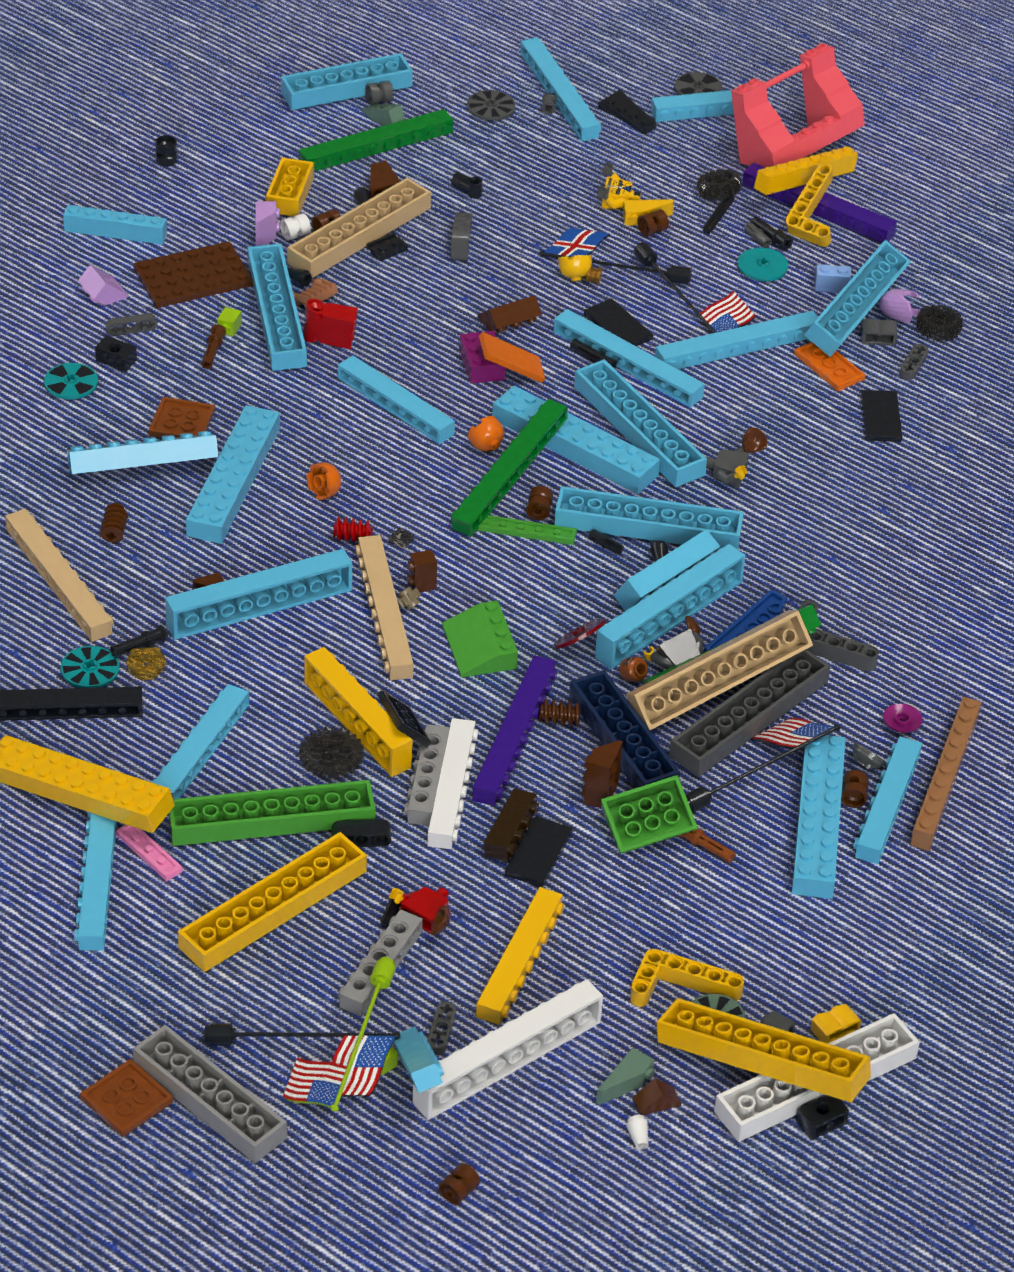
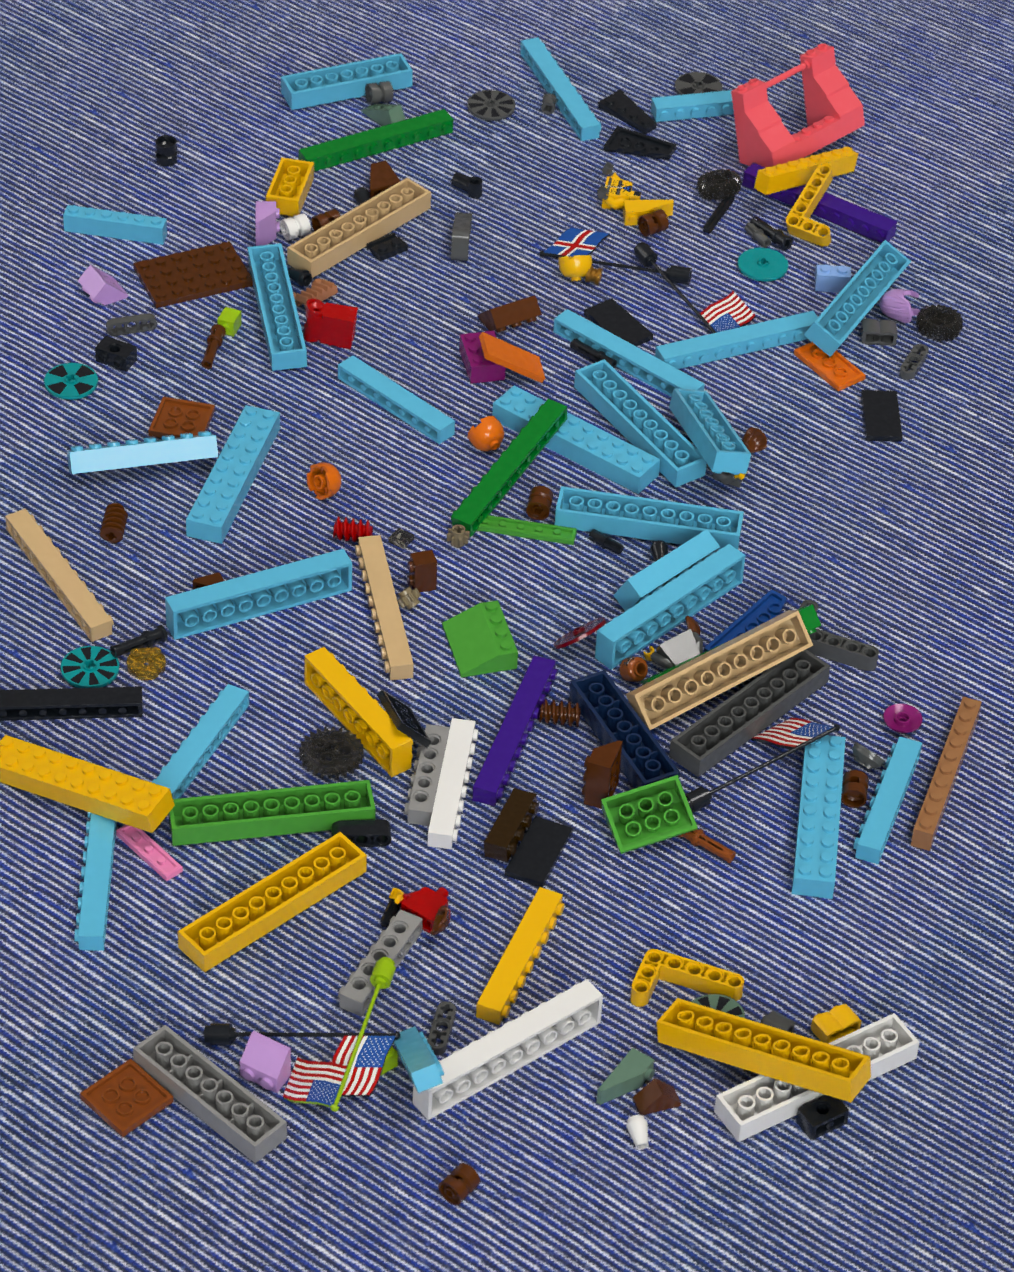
none -> lavender slope [240,1031,291,1093]
none -> dark tan gear [447,525,470,548]
none -> black wing [604,126,676,160]
none -> medium azure brick [669,388,751,475]

